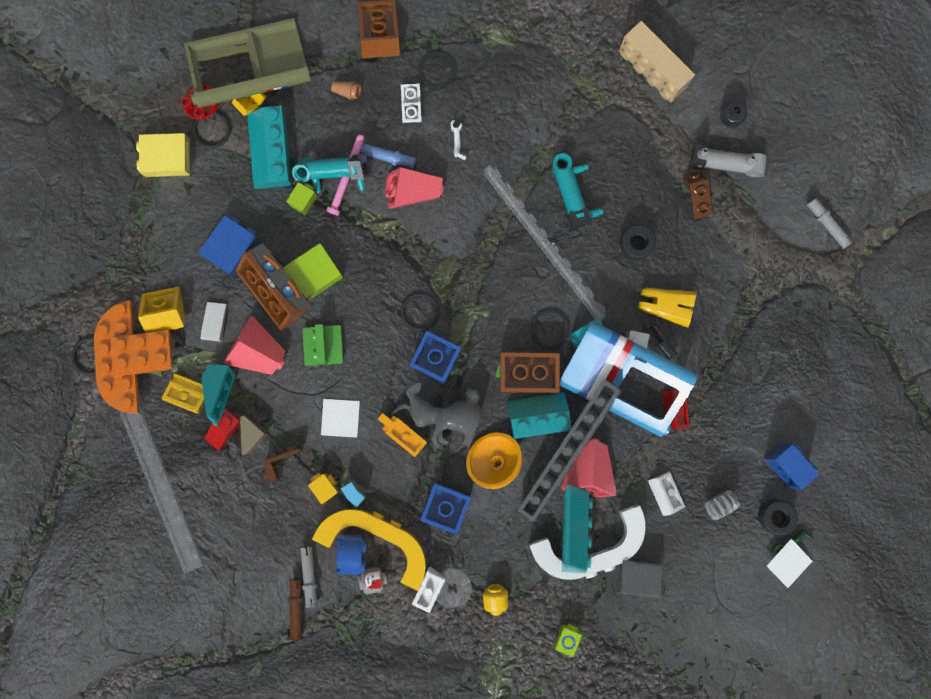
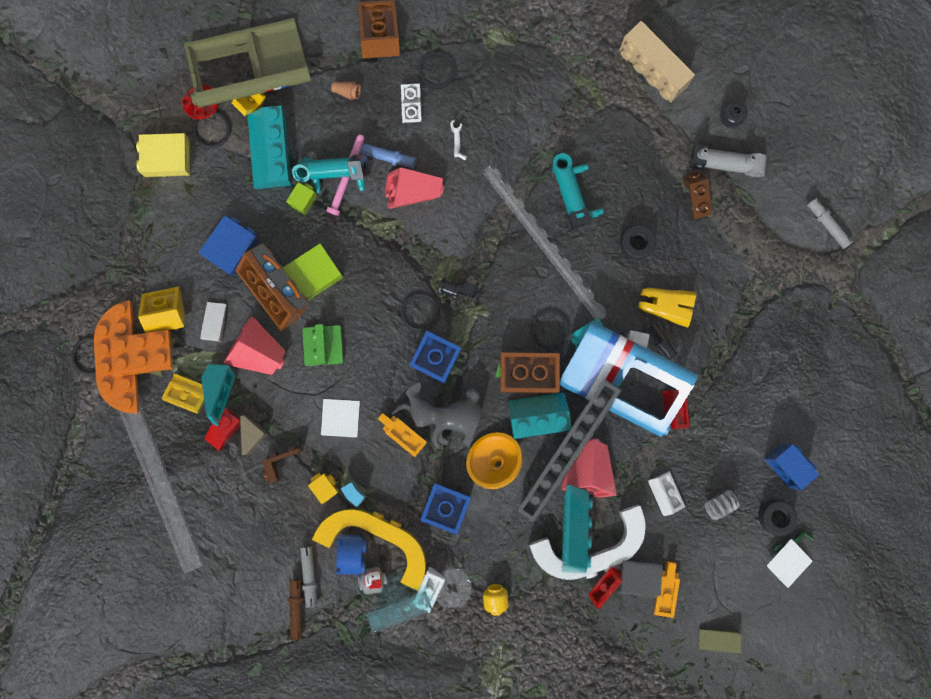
lime brick [554,623,582,657] -> none
none -> clear light blue slope [366,591,433,632]
none -> black connector [438,278,478,300]
none -> red slope [588,566,623,609]
none -> light orange hinge [653,561,680,618]
none -> olive slope [698,629,741,653]

